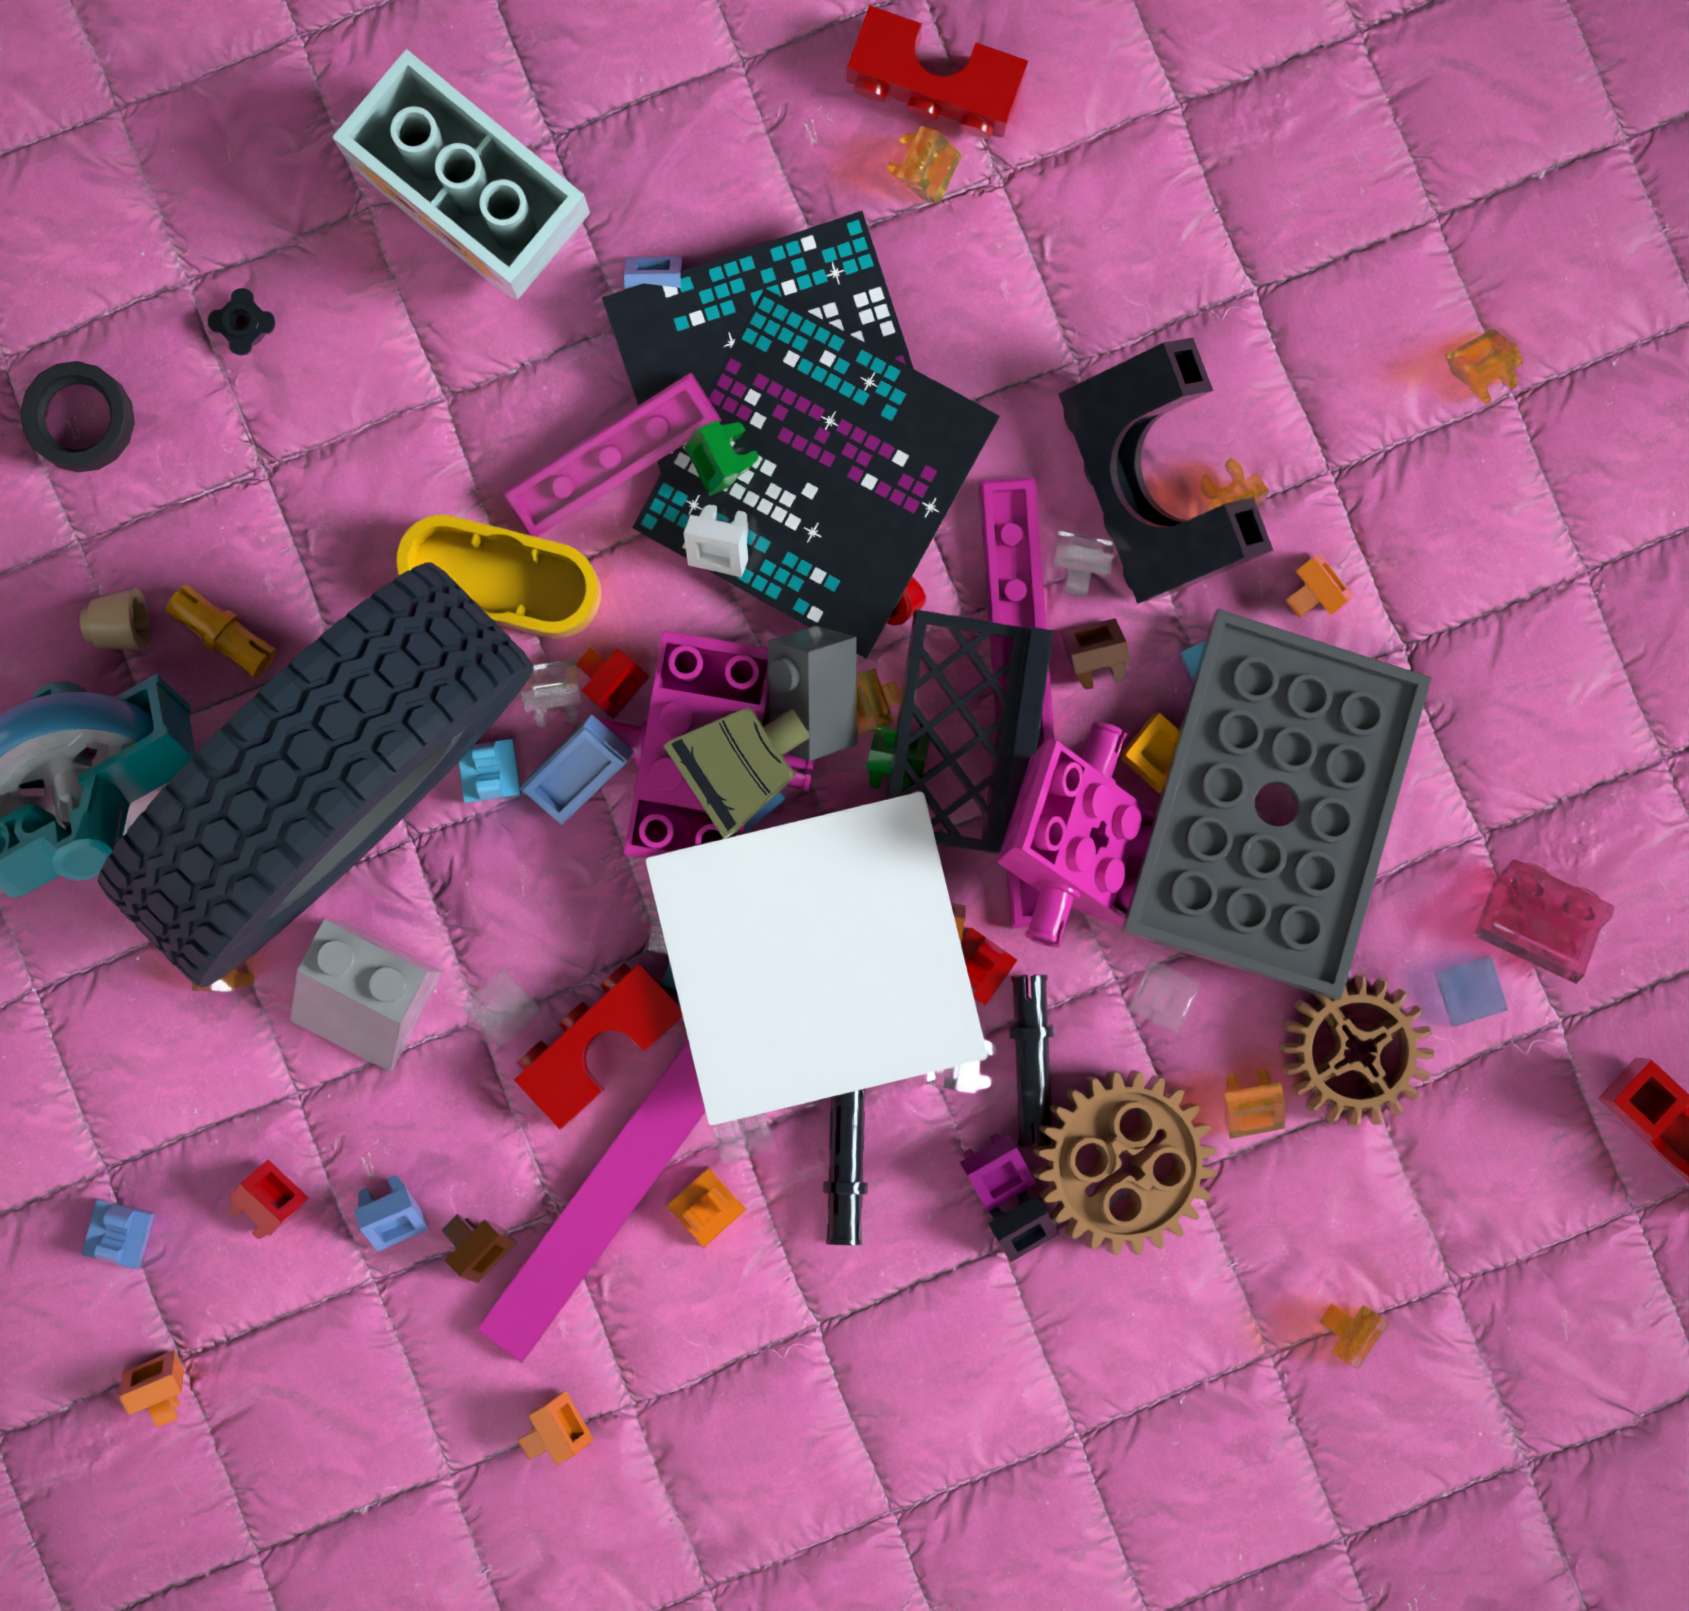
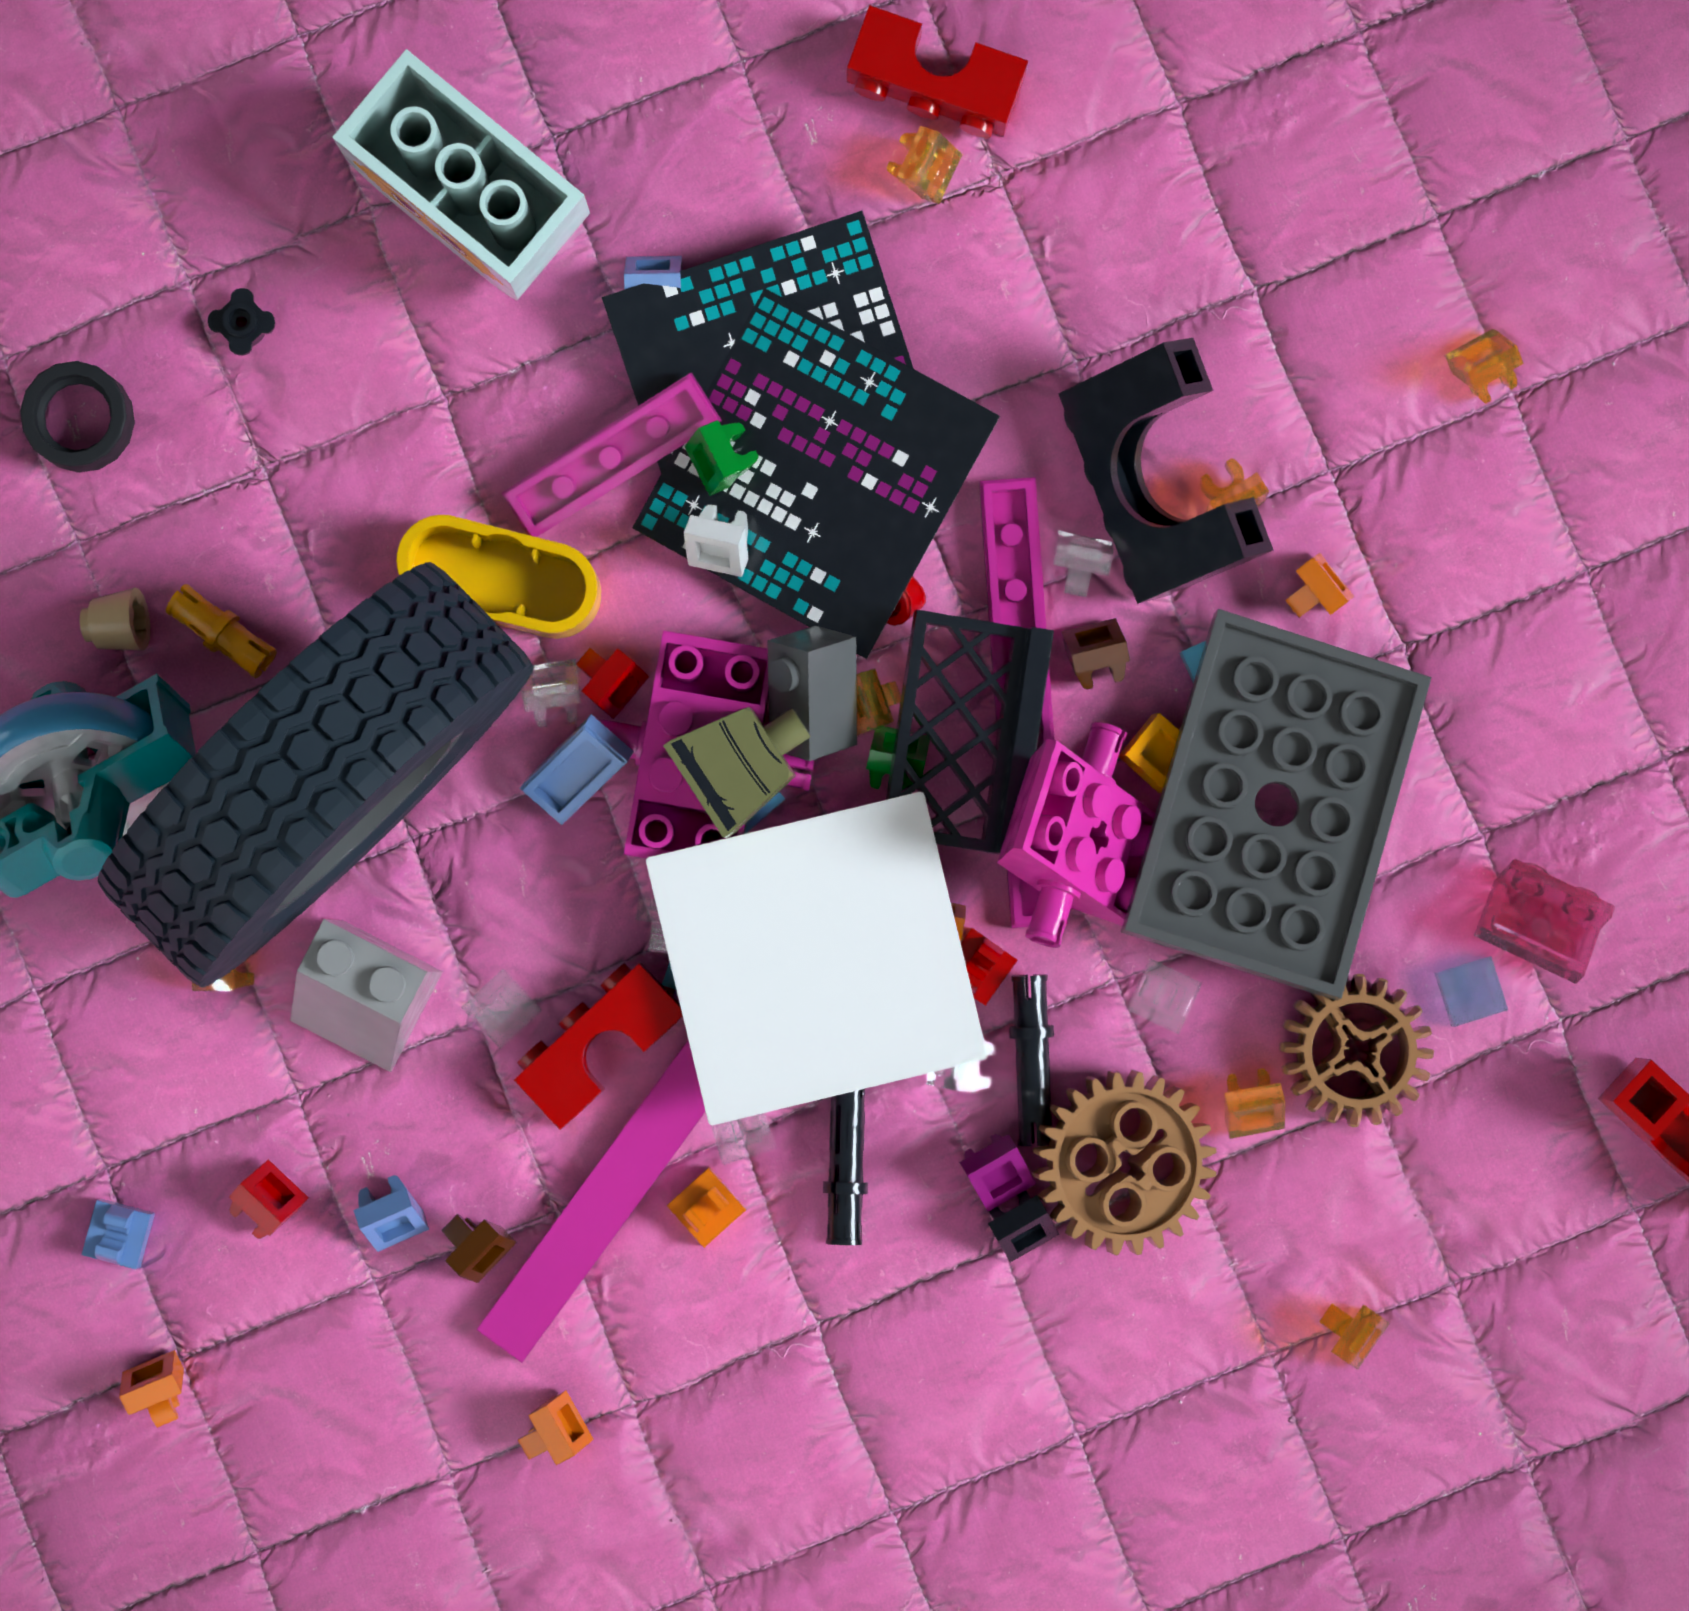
medium azure tile [459,739,522,803] -> none

